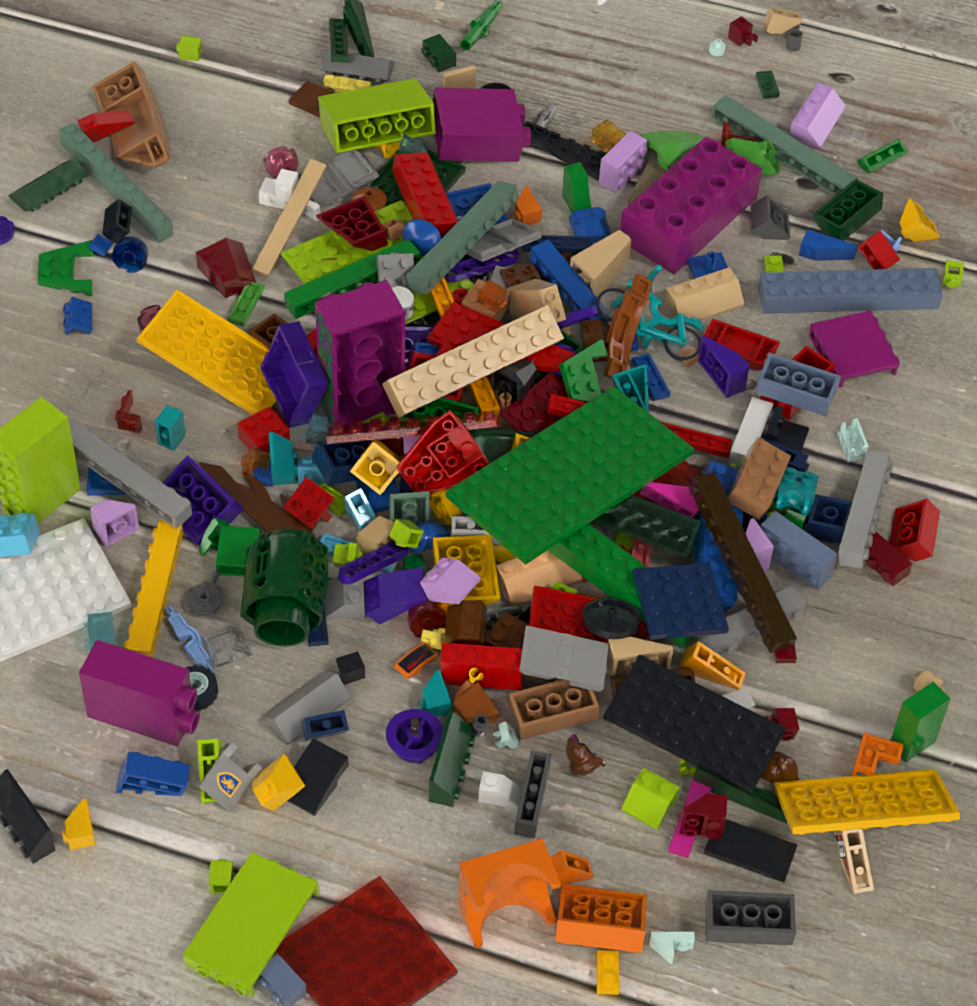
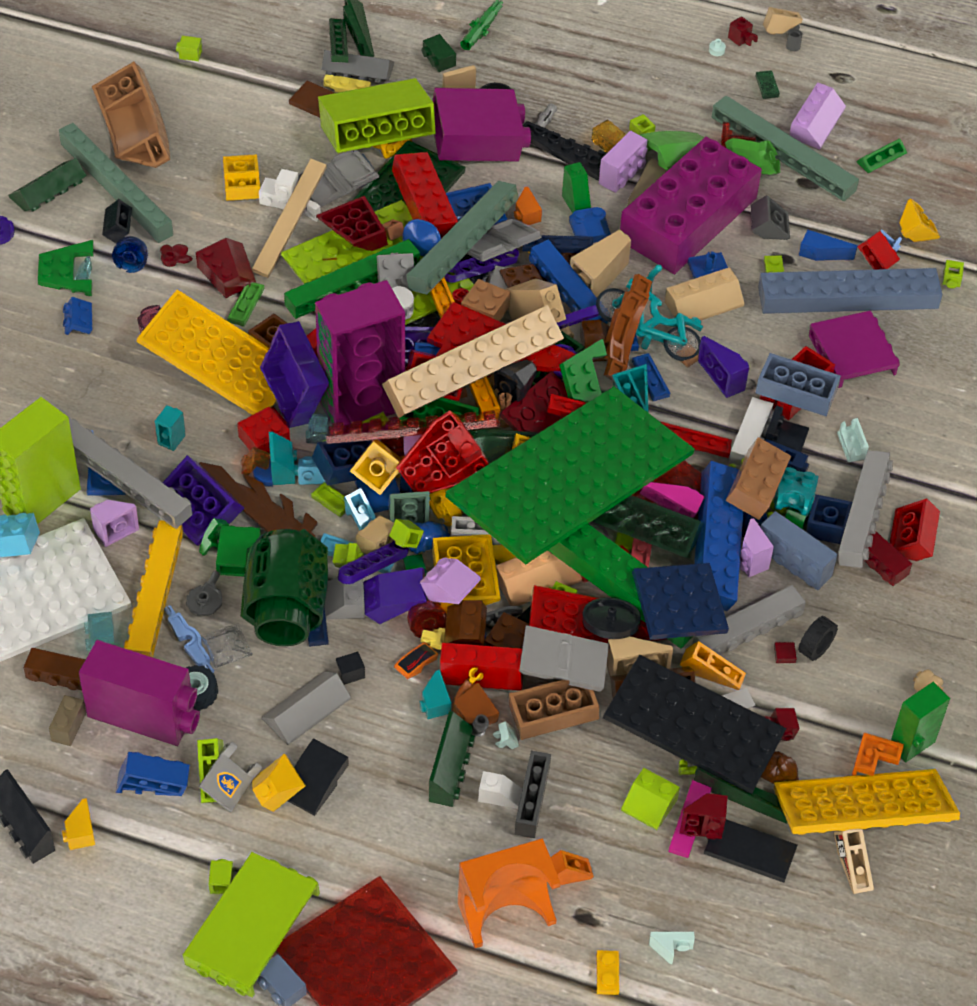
red slope [77,110,135,143] -> none
blue tile [88,234,113,257] -> none
clear red bracket [115,390,142,433] -> none
clear pink cylinder [263,146,299,179] -> none
red bracket [284,477,335,529] -> none
dark blue brick [301,710,349,741] -> none
dark orange dish [352,187,386,212] -> none
dark purple piece [386,709,444,764] -> none
clear light blue window [399,133,427,154] -> none
clear orange brick [477,279,507,312] -> none
orange slope [555,884,647,953] -> none
reddish brown hair [566,734,606,776] -> none
dark brown brick [689,472,797,653] -> none
red slope [699,318,780,370] -> none
dark grey brick [705,890,796,945] -> none
dark green slope [813,179,884,241] -> none
none -> reddish brown brick [23,648,86,691]
none -> dark tan brick [49,695,86,746]
none -> clear light blue slope [75,256,92,280]
none -> dark red plate [160,244,193,267]
none -> yellow slope [223,154,260,201]
none -> lime brick [629,114,656,135]
none -> black tyre [798,616,838,661]

